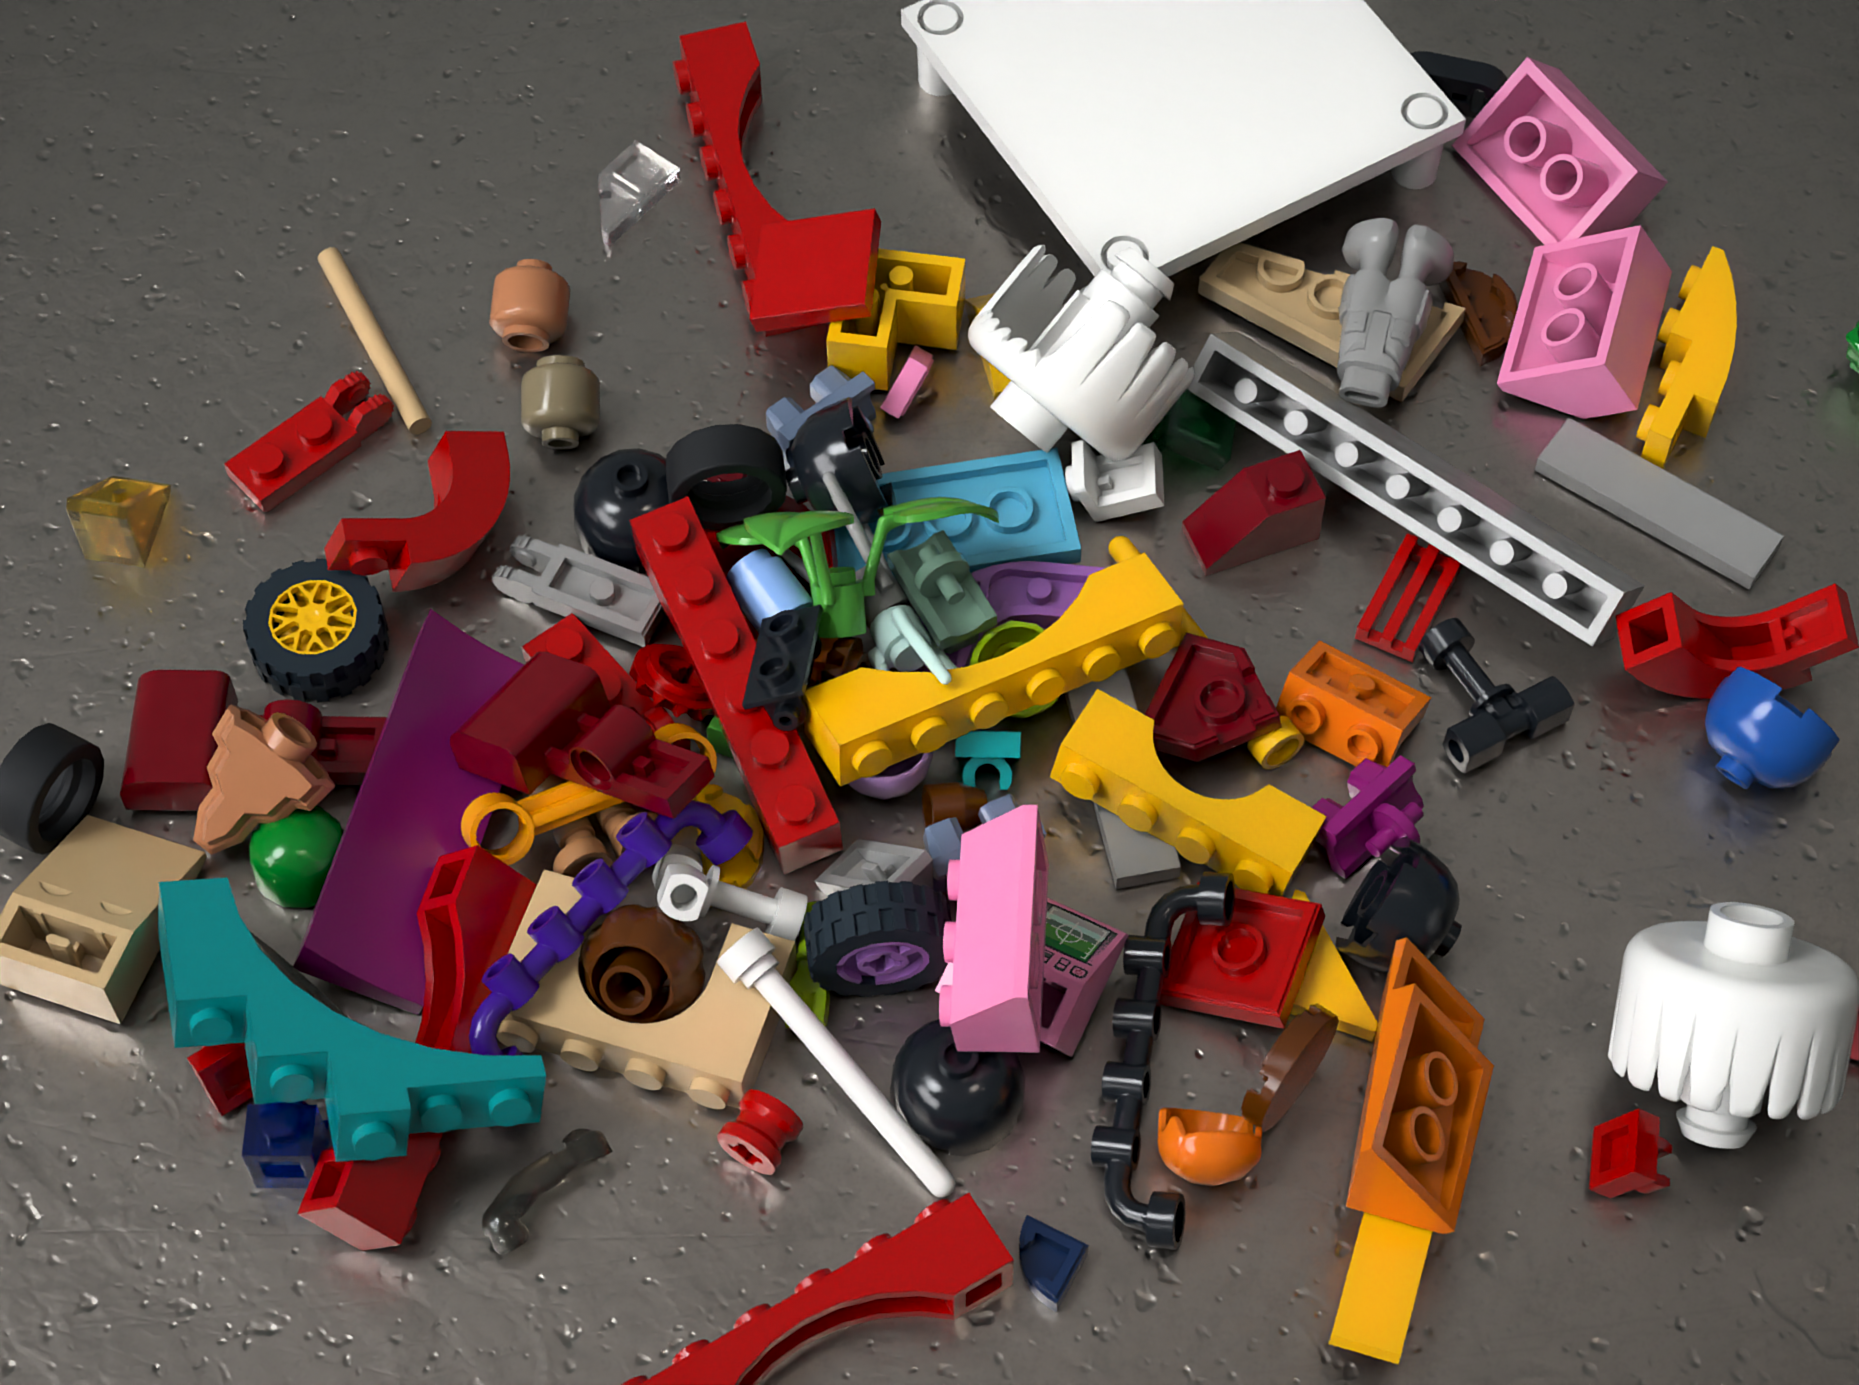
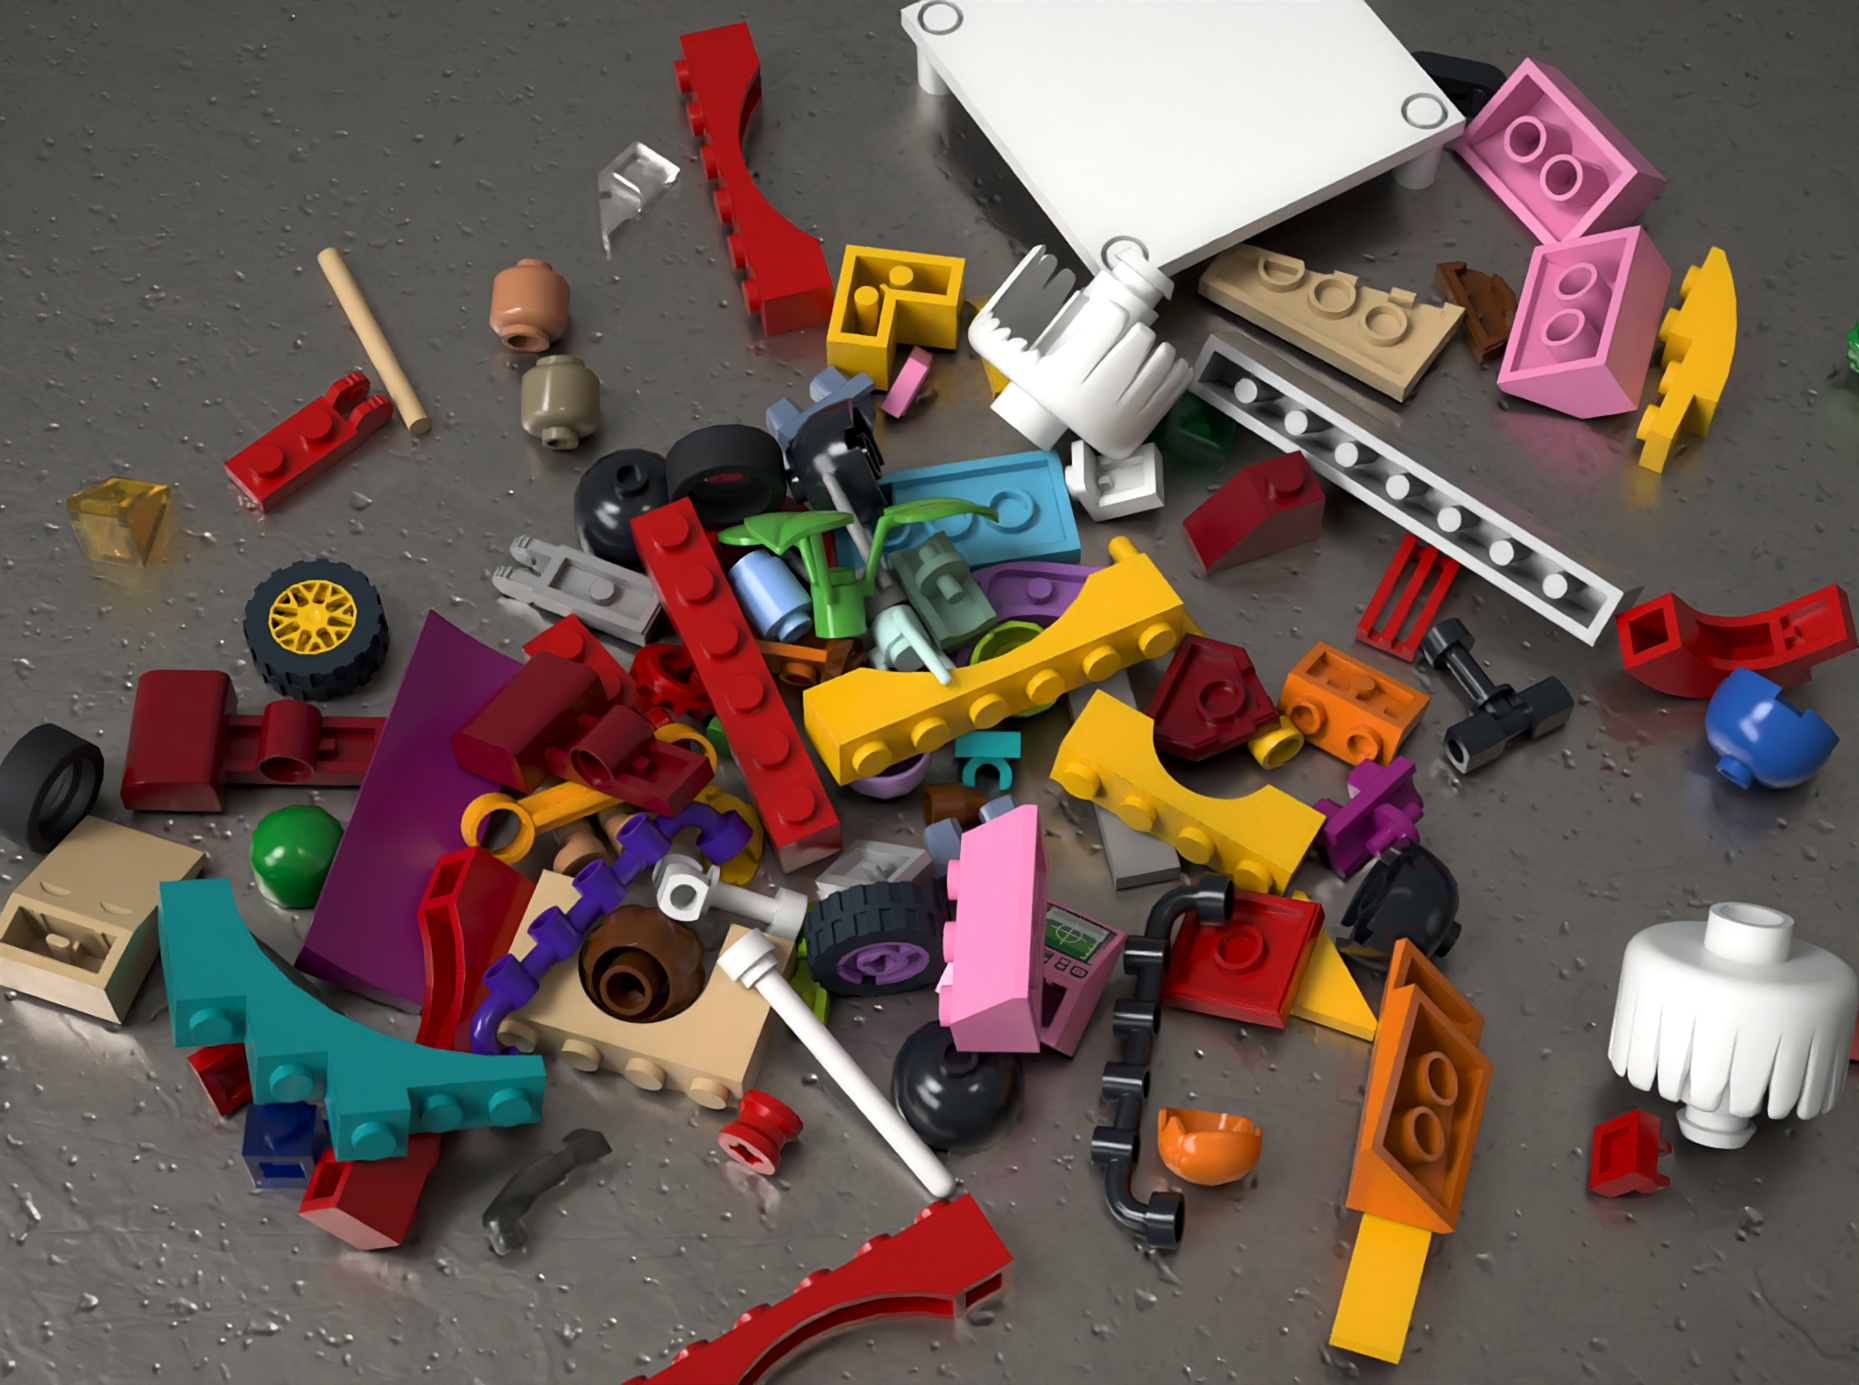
nougat rock [193,704,336,855] -> none
red arch [324,431,510,592] -> none
black hinge [742,604,823,731] -> none
red tile [749,208,881,332] -> none
dark blue tile [1019,1215,1089,1312] -> none
reddish brown tile [1241,1003,1339,1132] -> none
light grey piece [1337,218,1454,408] -> none
light grey tile [1535,418,1784,590] -> none

